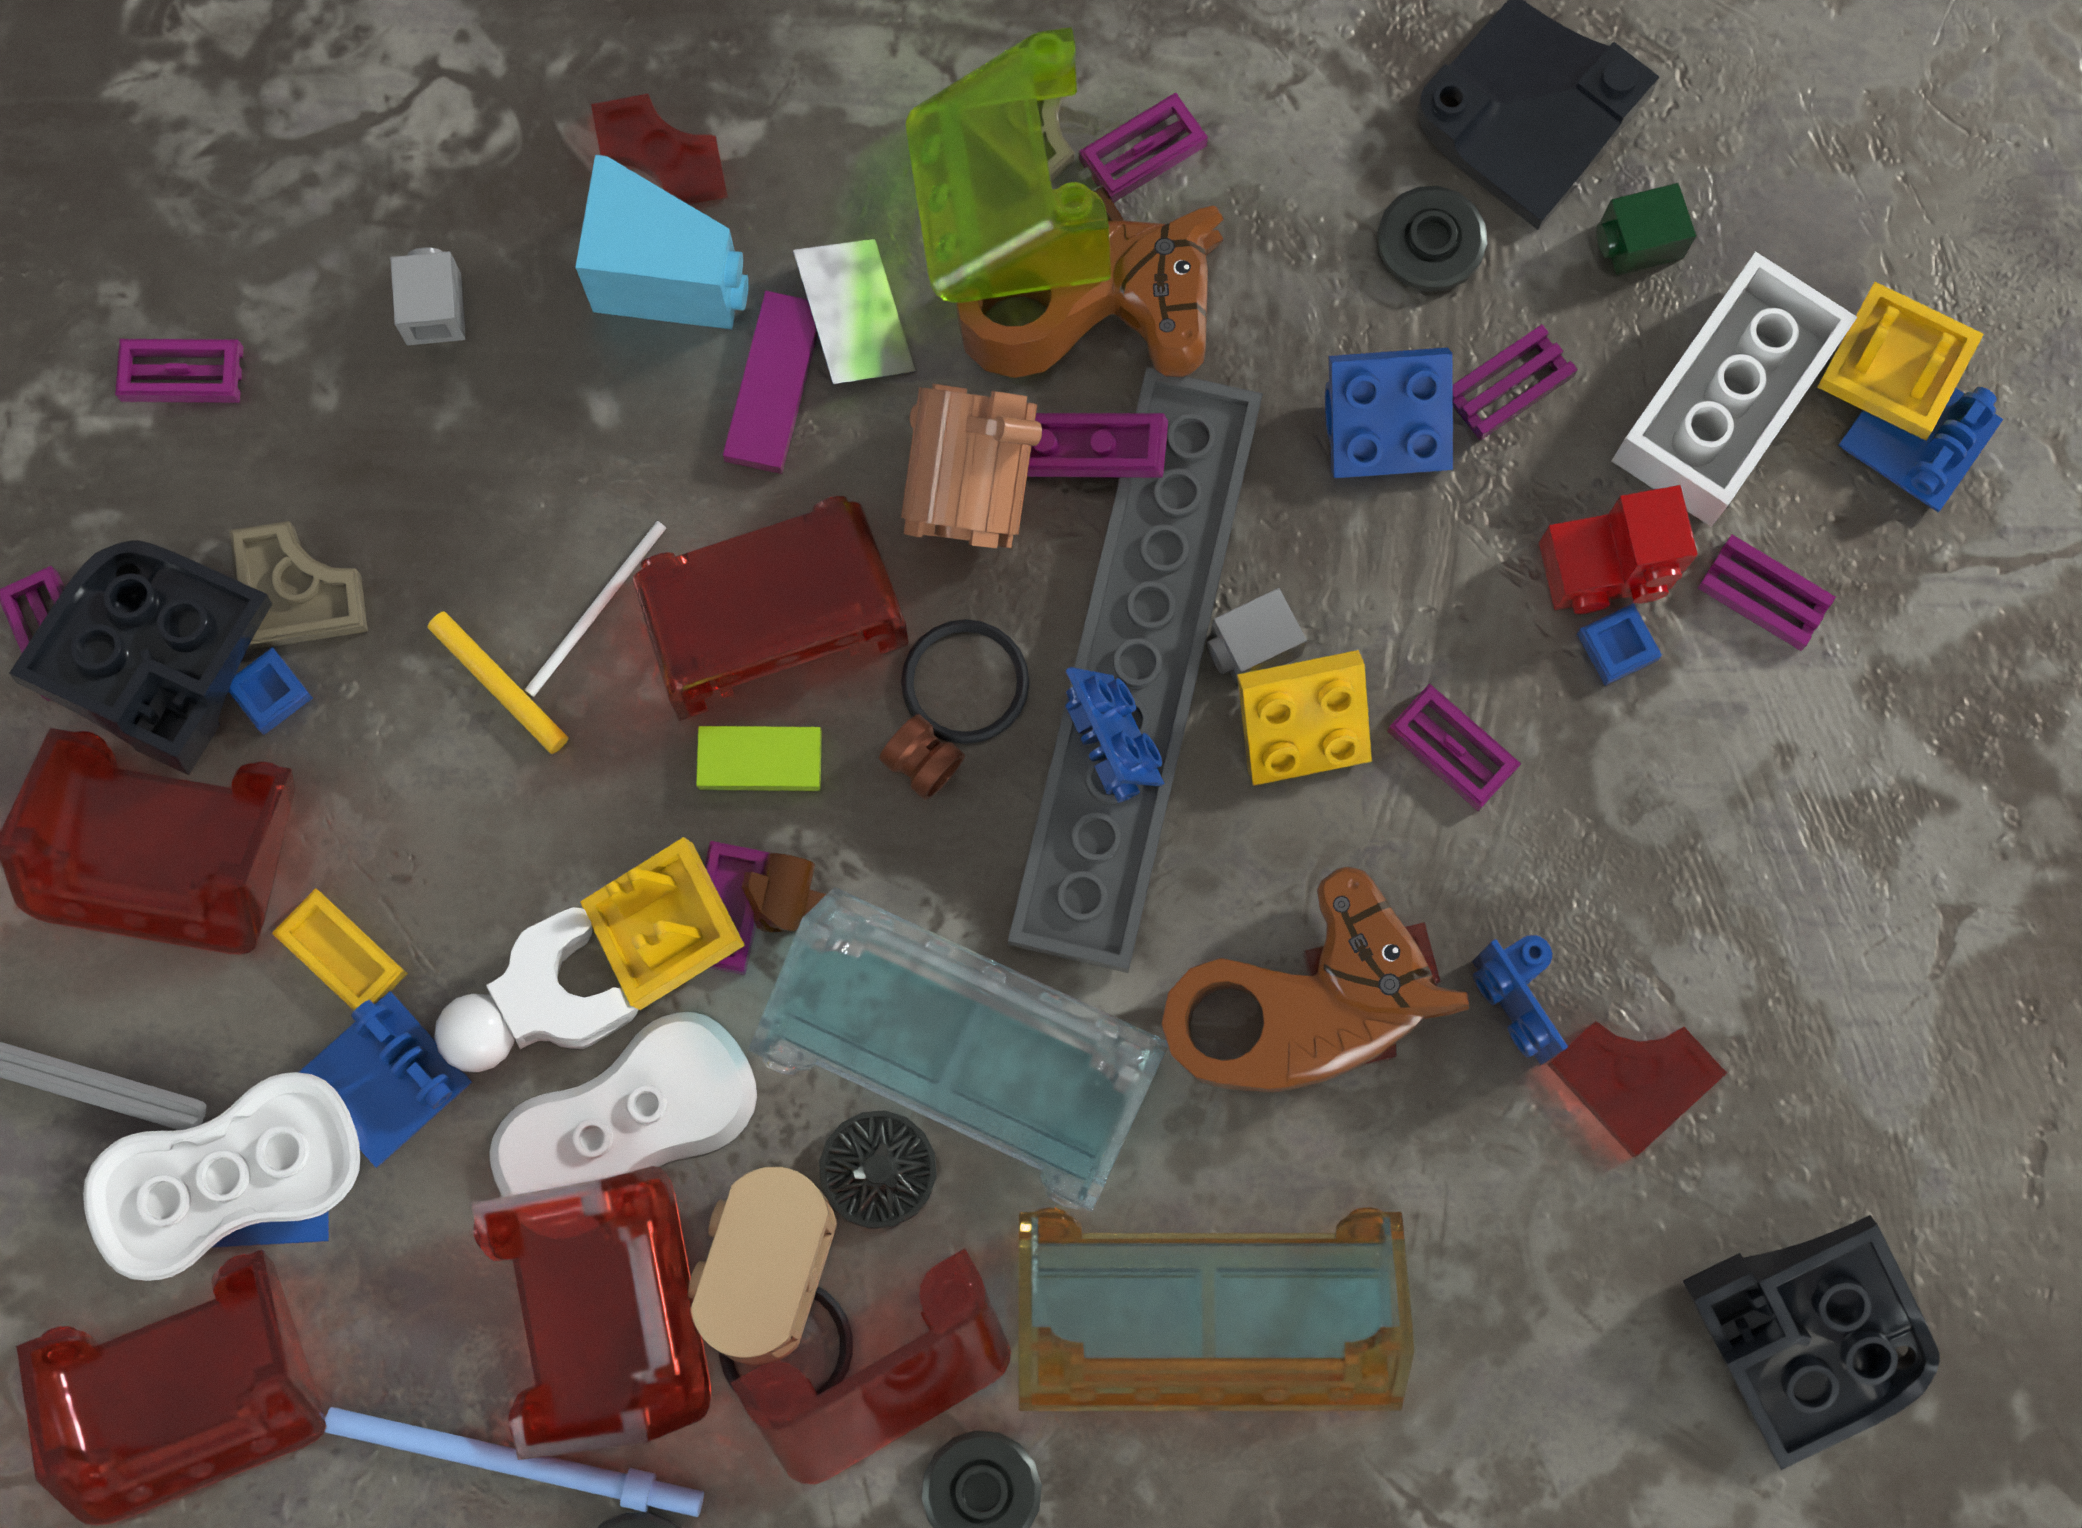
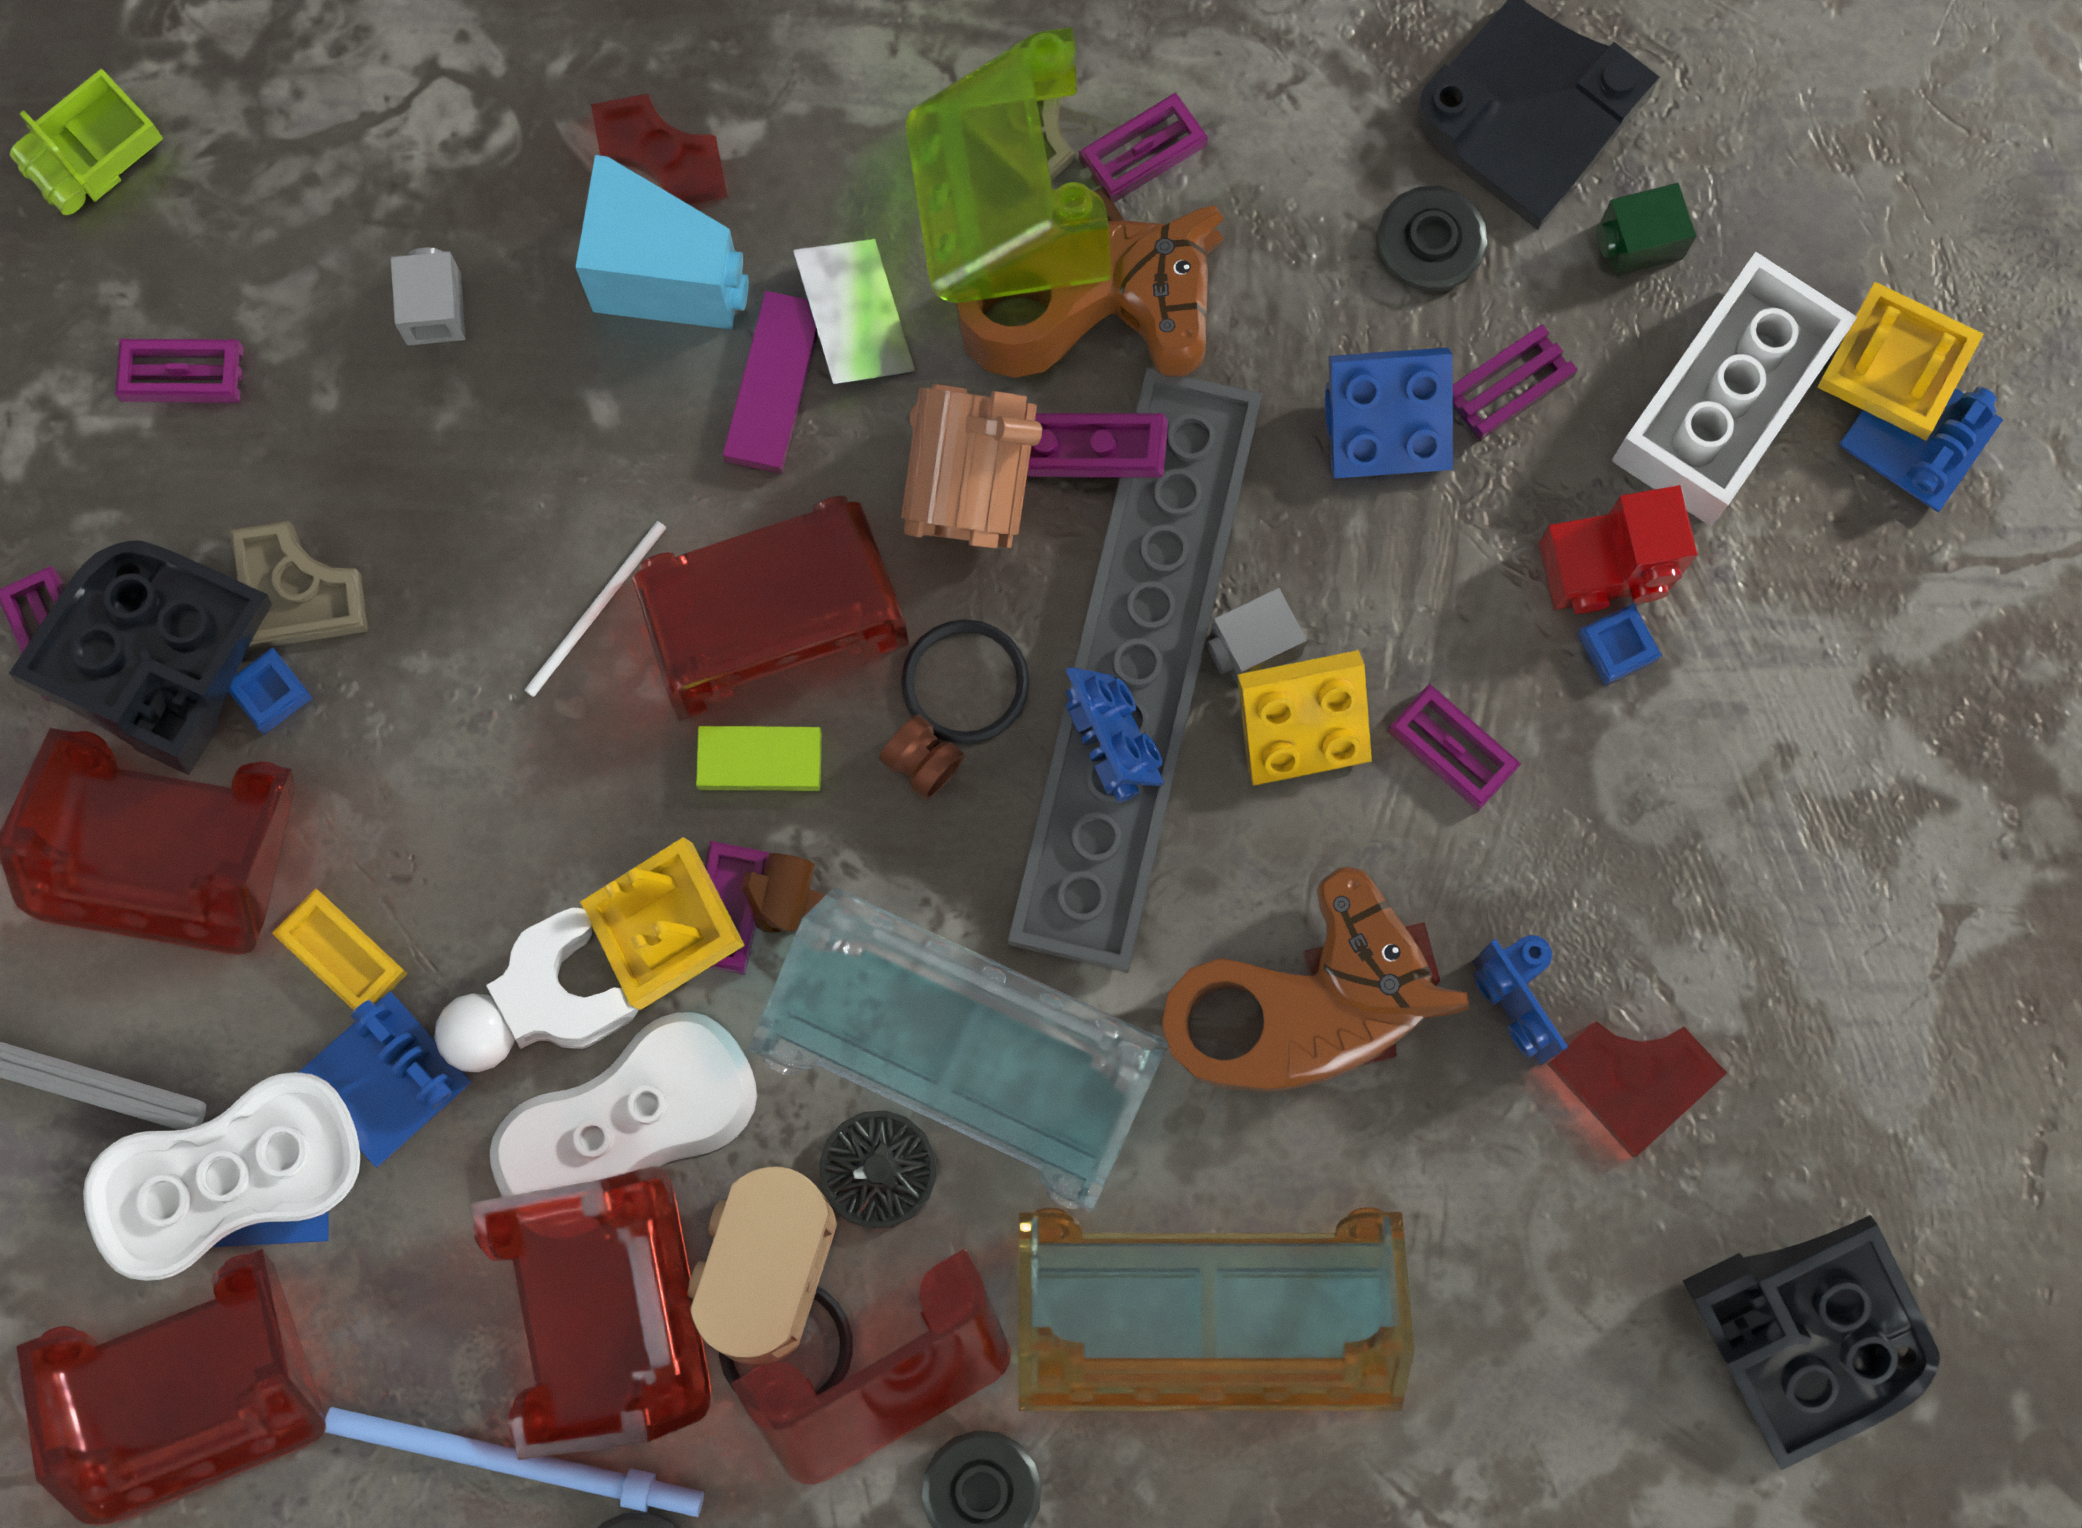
yellow bar [427,611,569,754] -> none
magenta tile [1697,534,1836,651] -> none
none -> lime piece [10,68,163,215]

